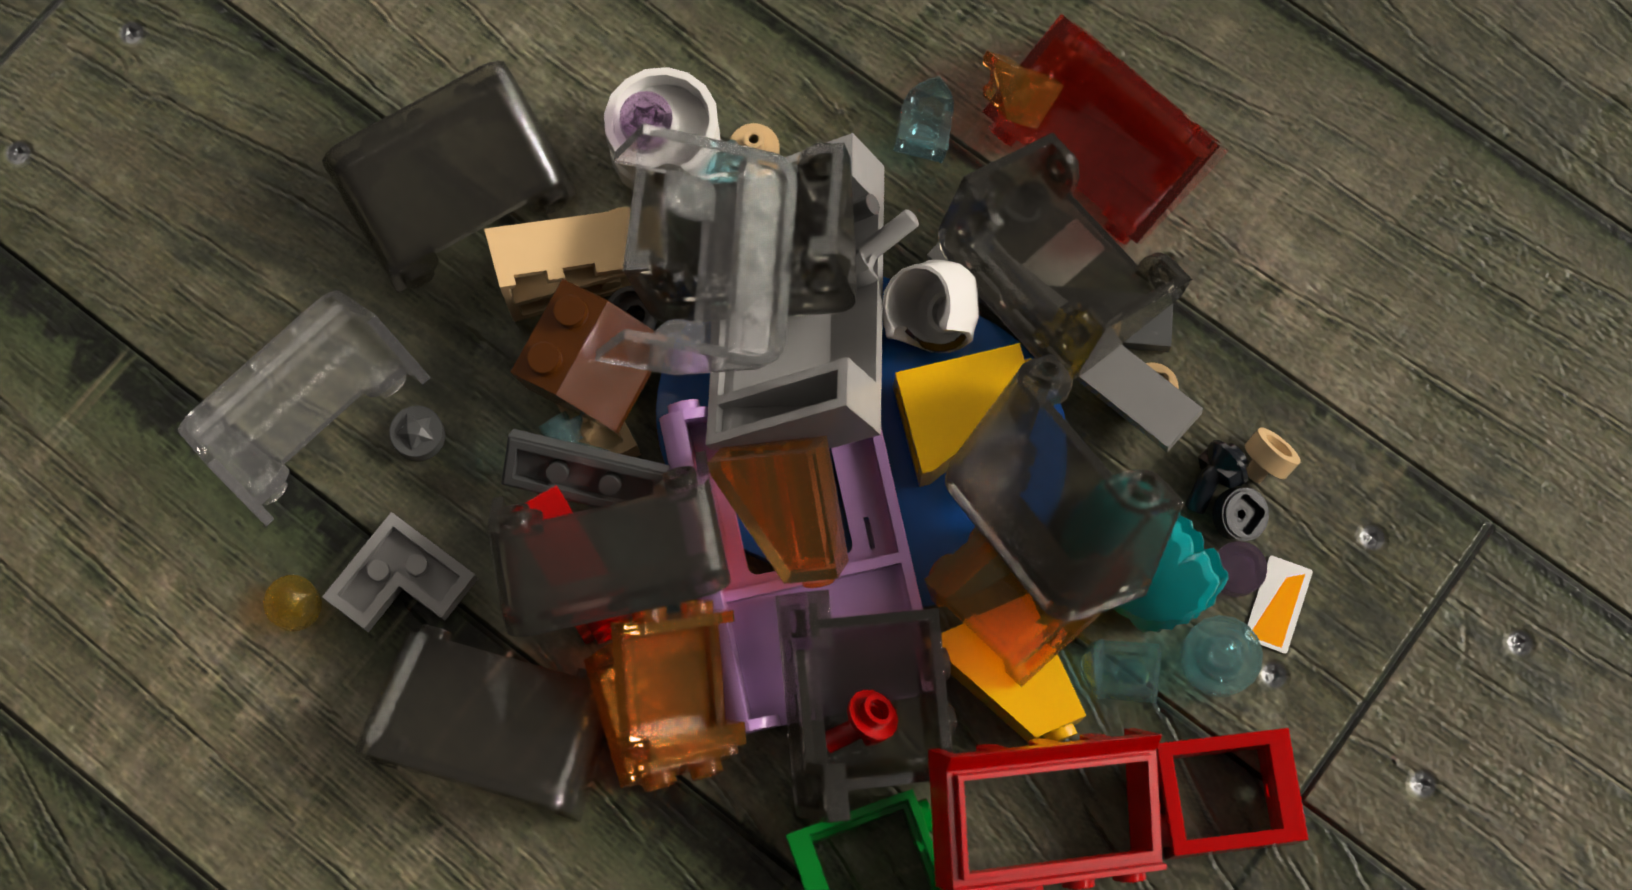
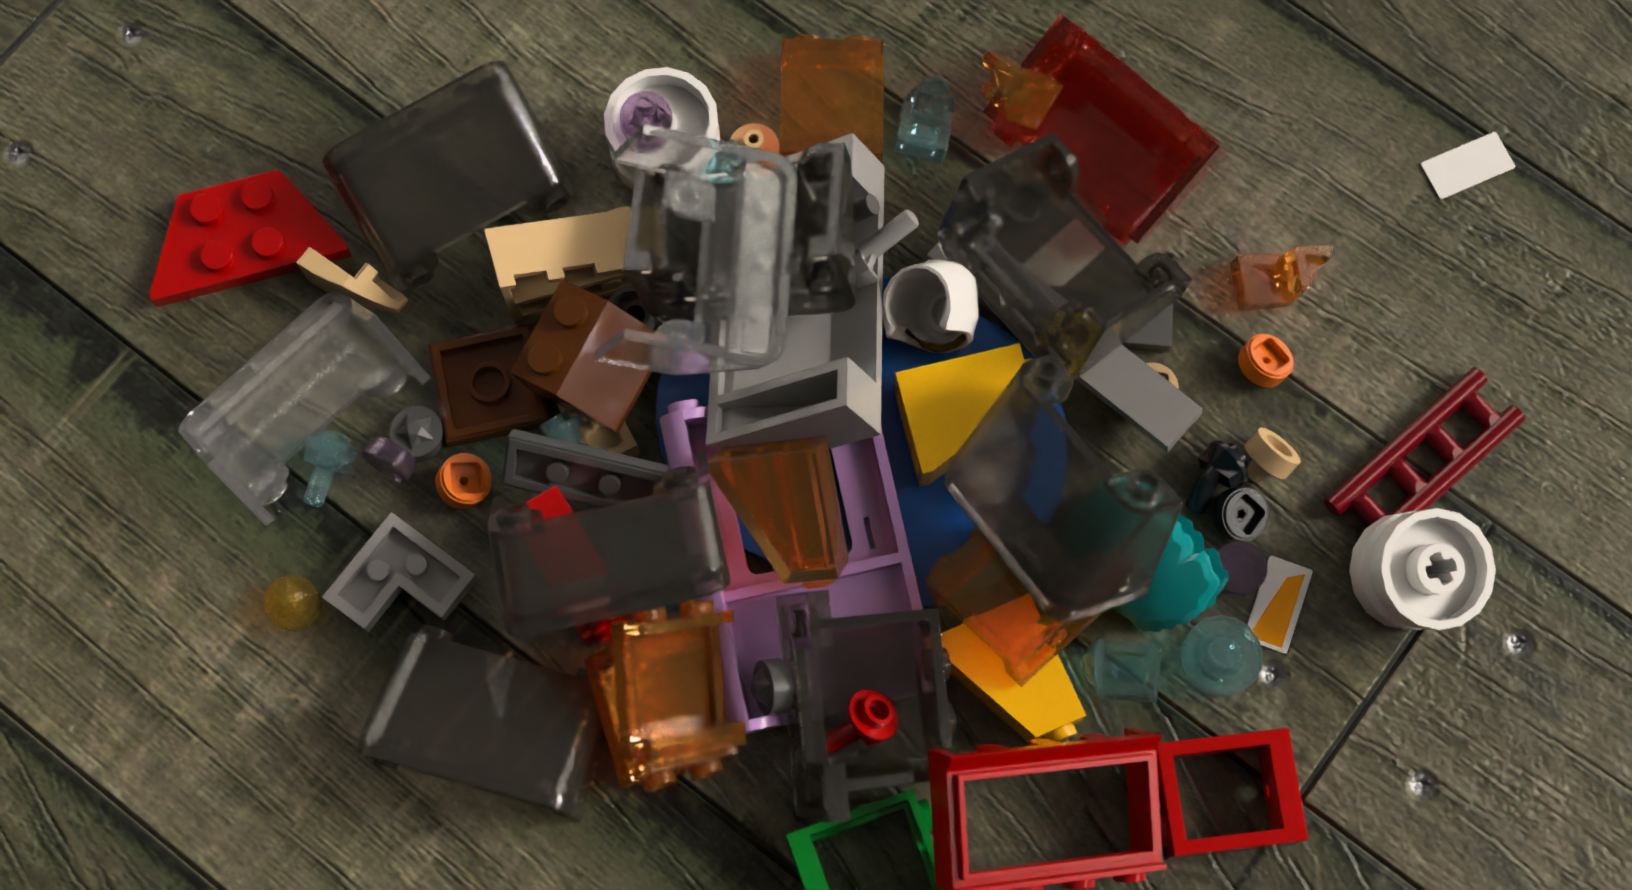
none -> red wing [150,169,352,307]
none -> tan slope [296,247,408,312]
none -> clear light blue plate [302,430,358,507]
none -> tile [361,436,417,483]
none -> reddish brown tile [428,323,552,447]
none -> orange tile [435,453,492,509]
none -> dark grey tile [750,658,794,715]
none -> clear orange panel [780,34,884,163]
none -> clear orange slope [1229,245,1335,311]
none -> orange tile [1238,334,1294,388]
none -> dark red bar [1324,367,1525,526]
none -> white wheel [1349,508,1496,630]
none -> white sticker [1421,132,1515,199]

